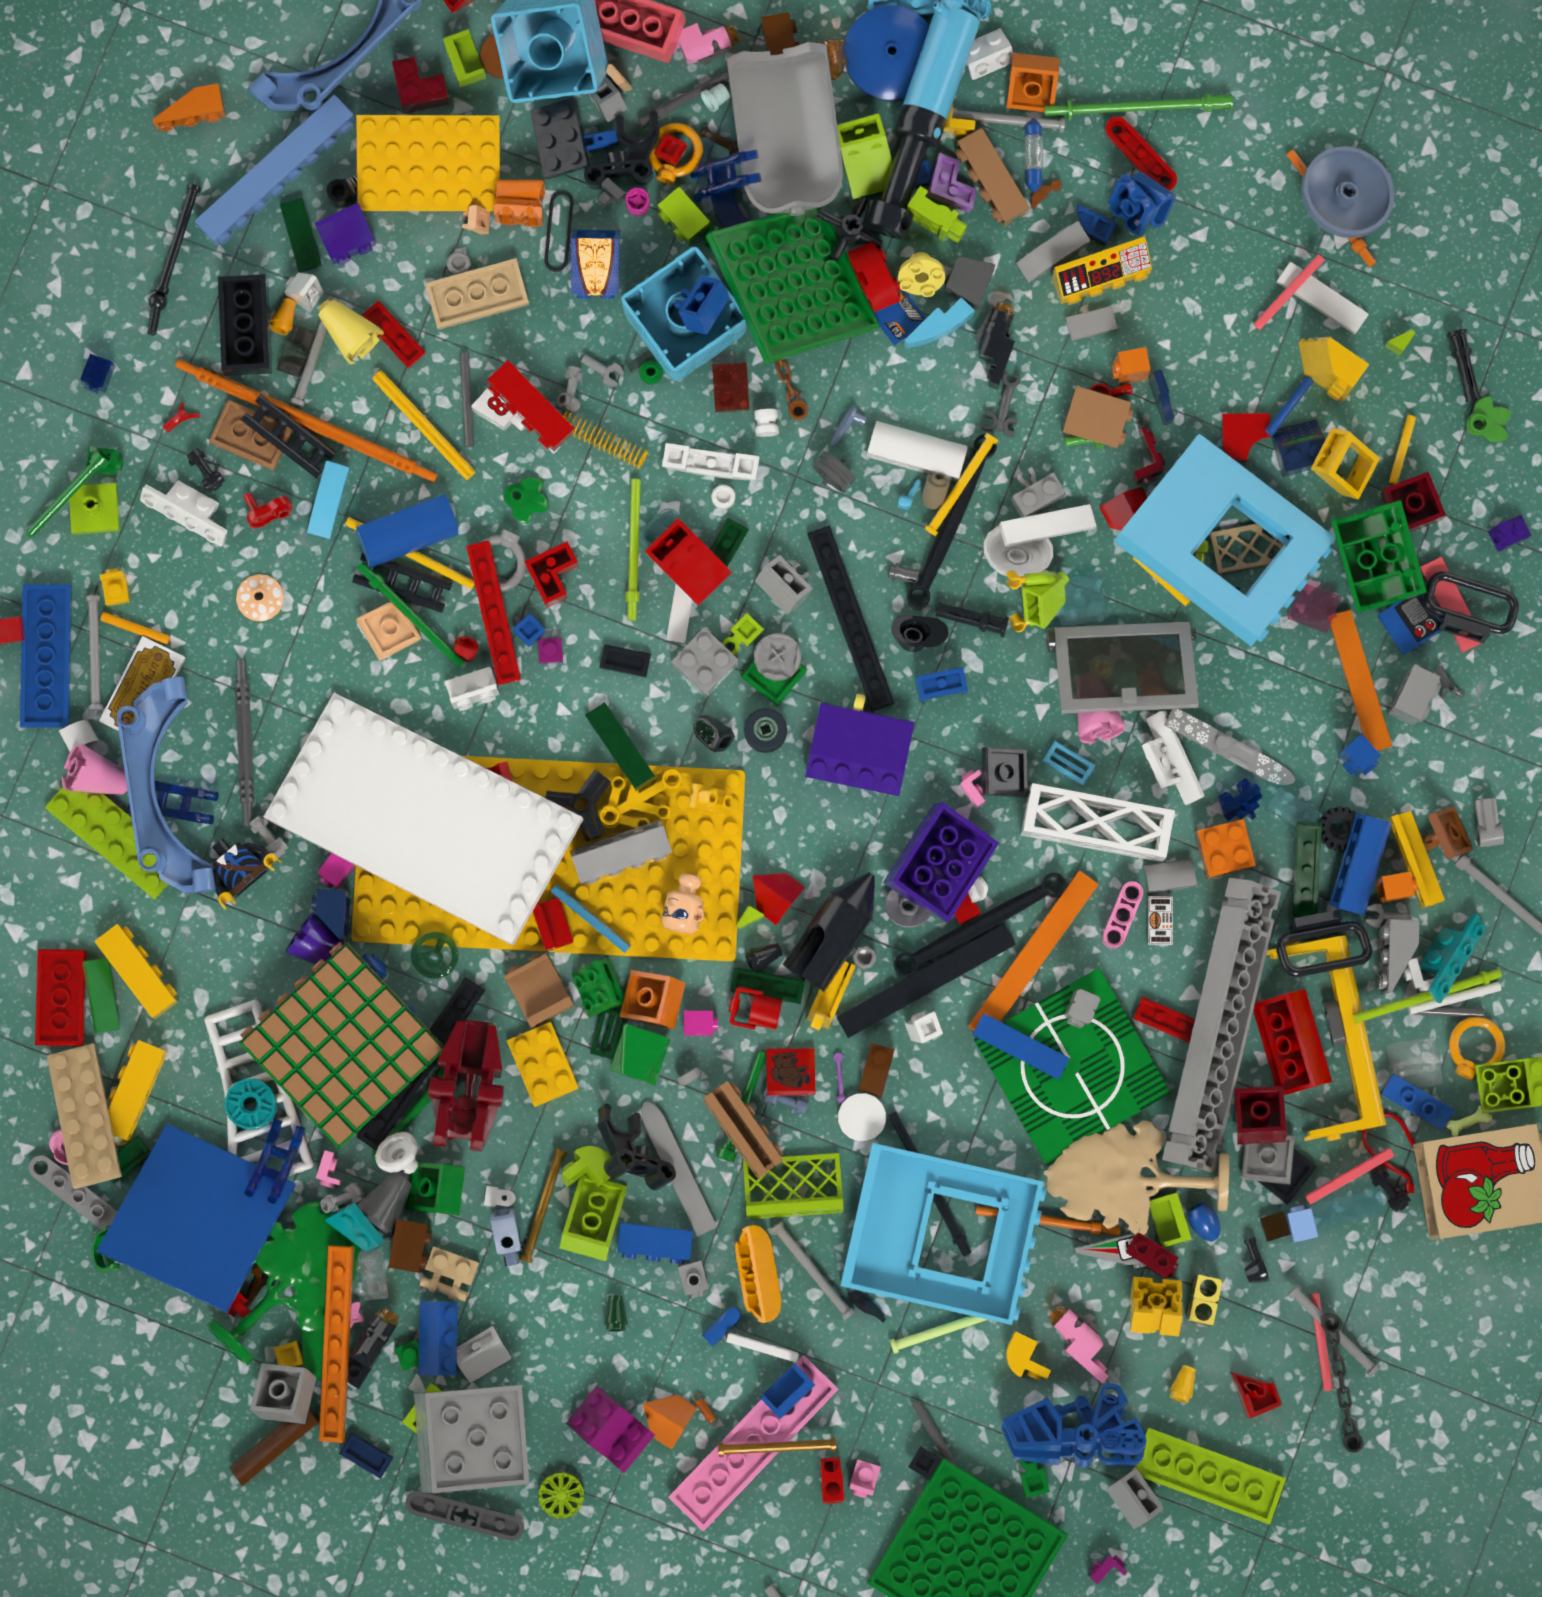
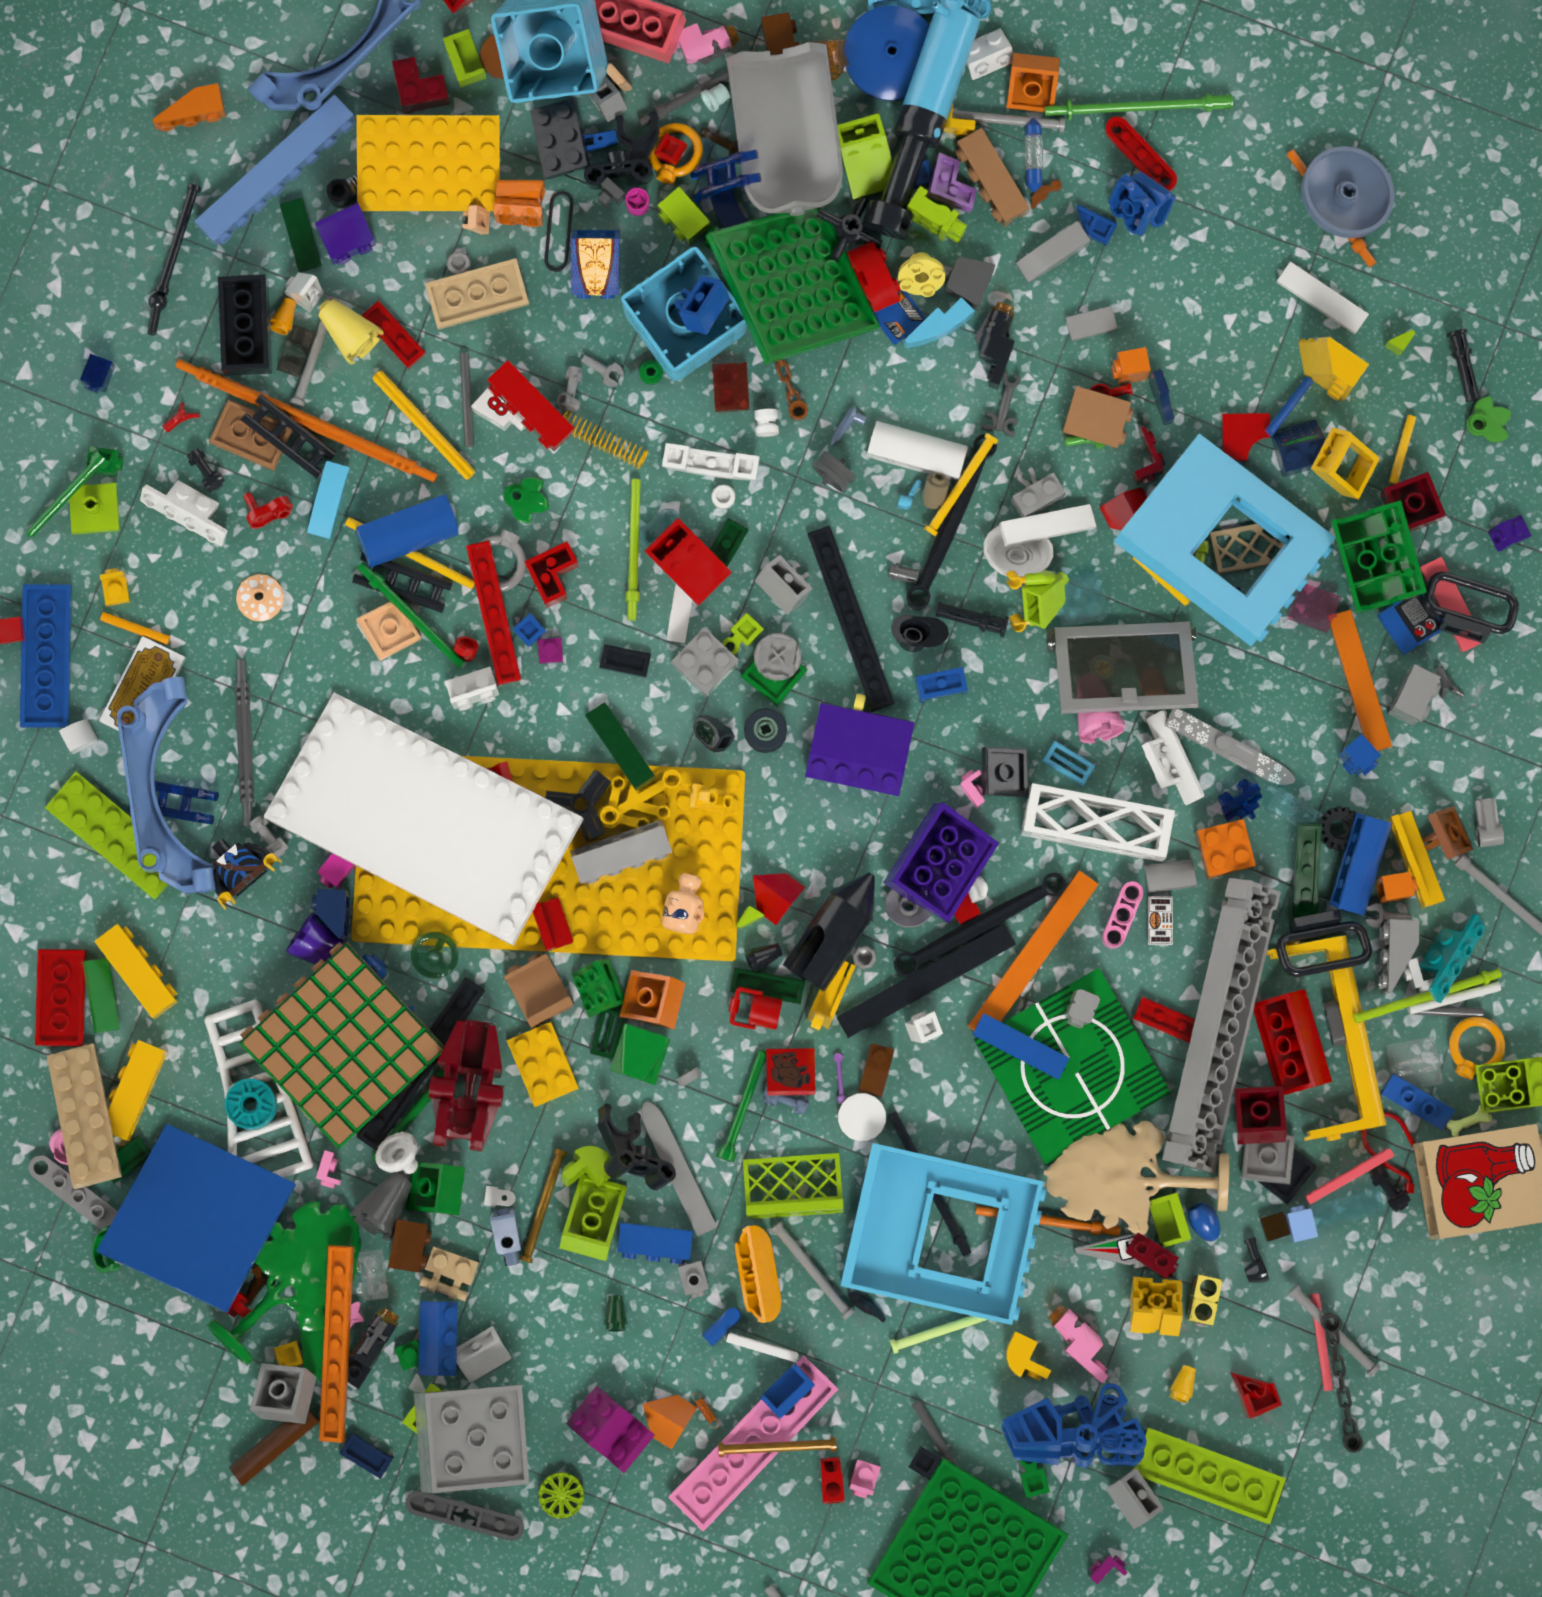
bright pink cone [62,744,128,795] -> none
light grey bar [86,595,103,711] -> none
clear blue piece [244,1119,305,1204] -> none
light grey bar [320,1183,365,1214] -> none
teal wing [325,1202,384,1252] -> none
dark azure bar [551,885,631,953] -> none
dark pink brick [684,1011,718,1036] -> none
medium nougat brick [702,1081,783,1178] -> none
slope [1052,236,1152,305] -> none
coral bar [1253,254,1325,330] -> none

